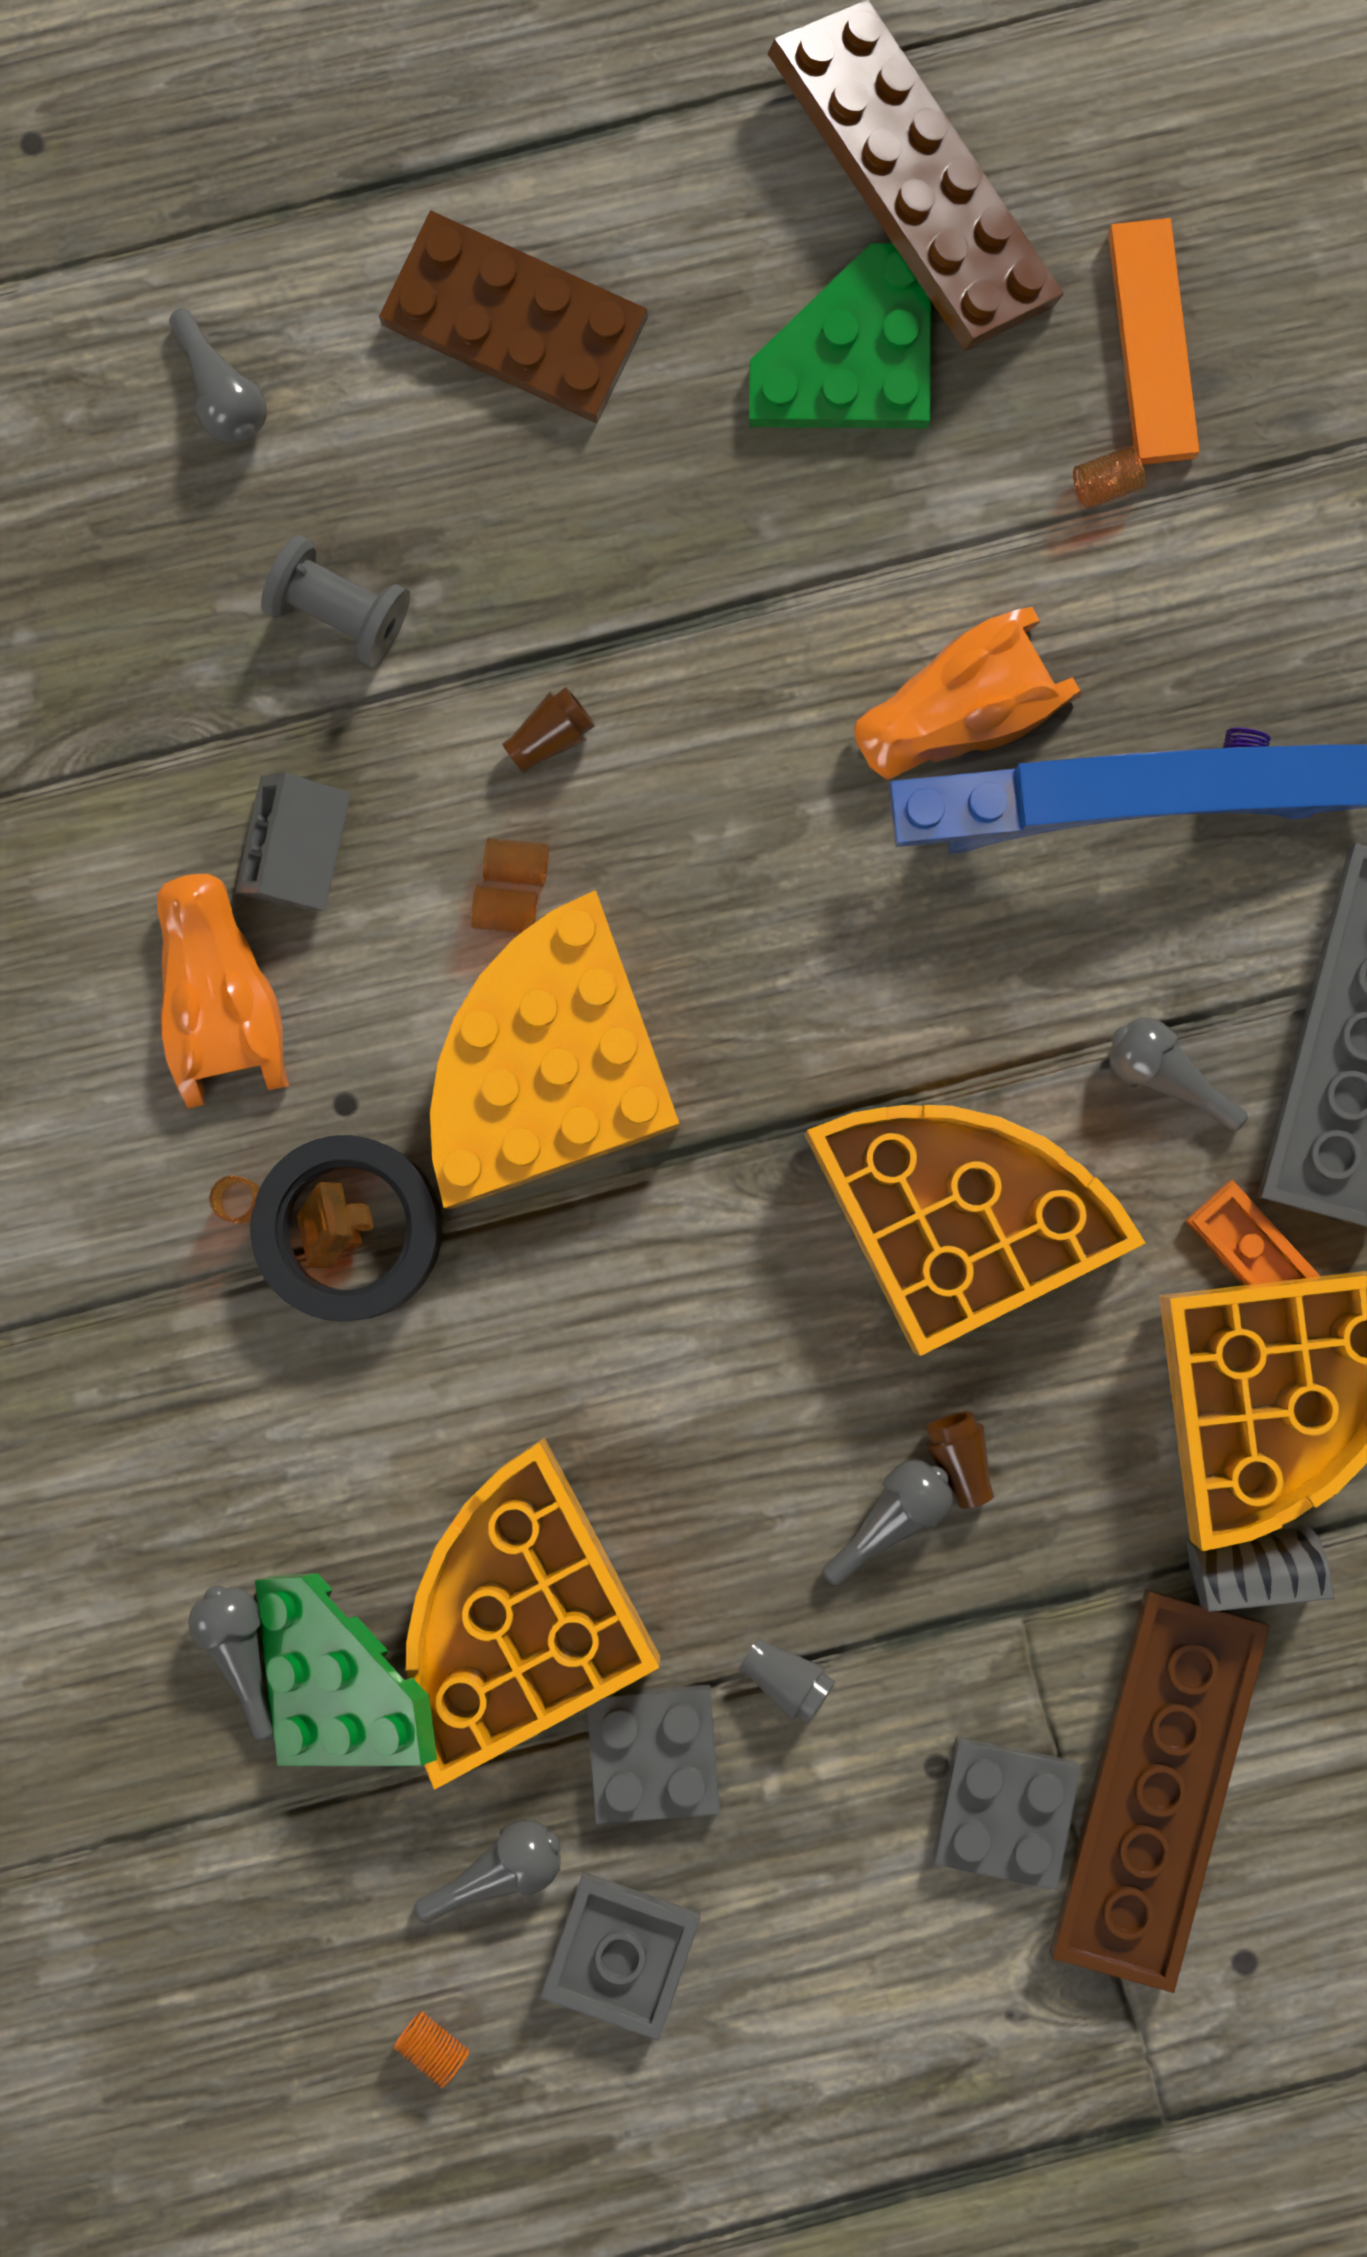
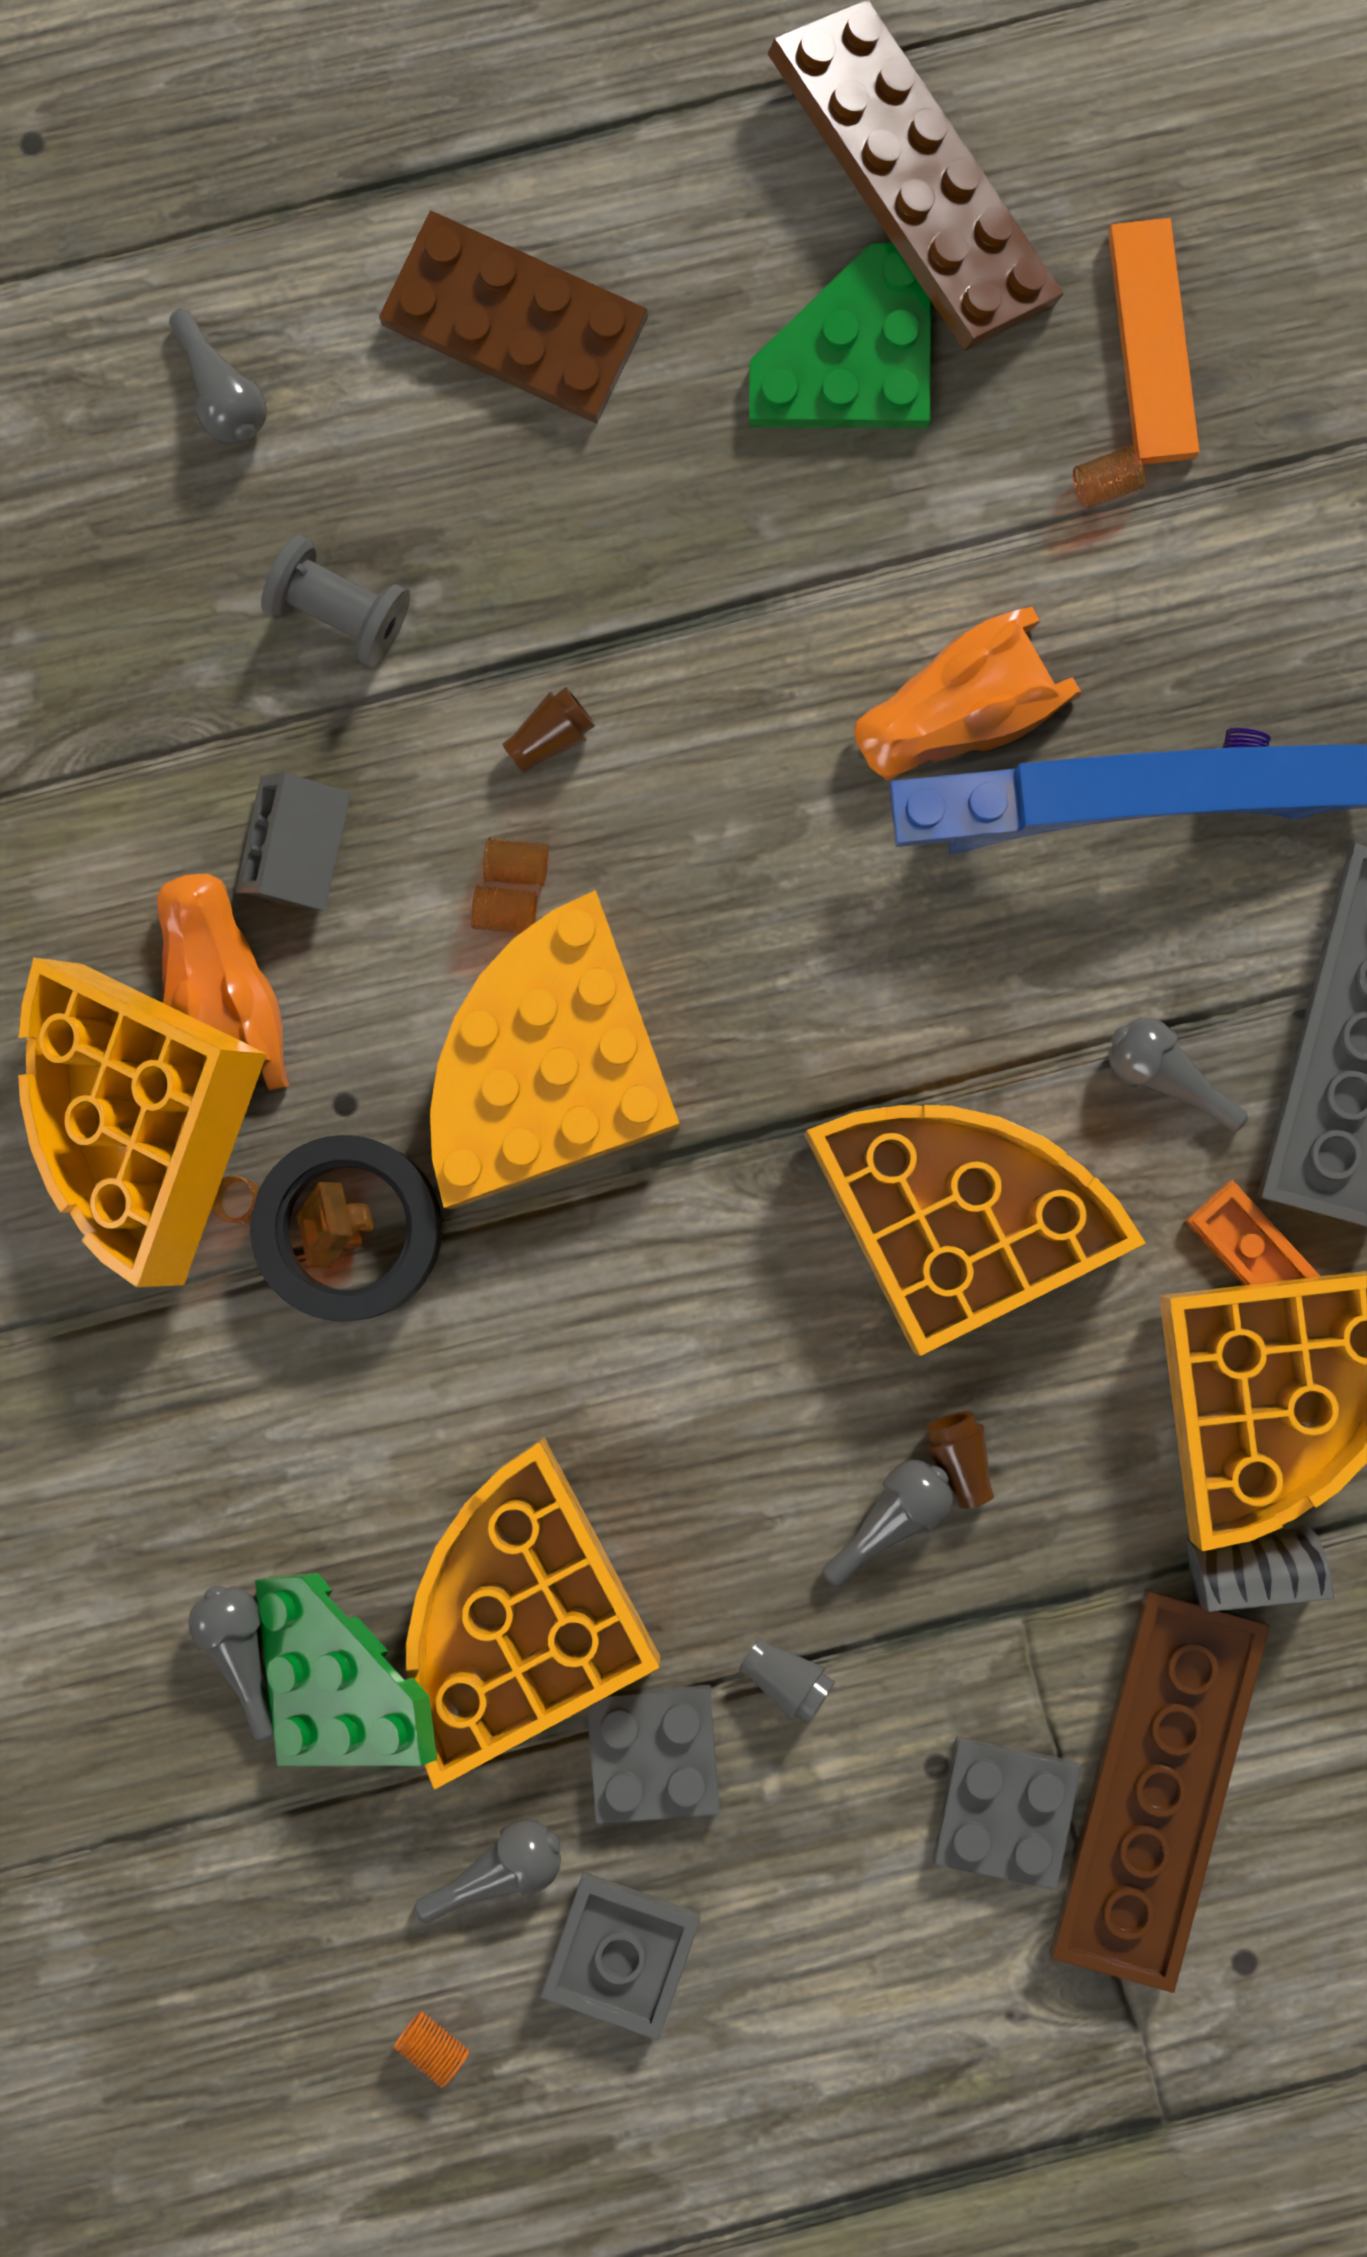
none -> light orange brick [18,957,267,1287]

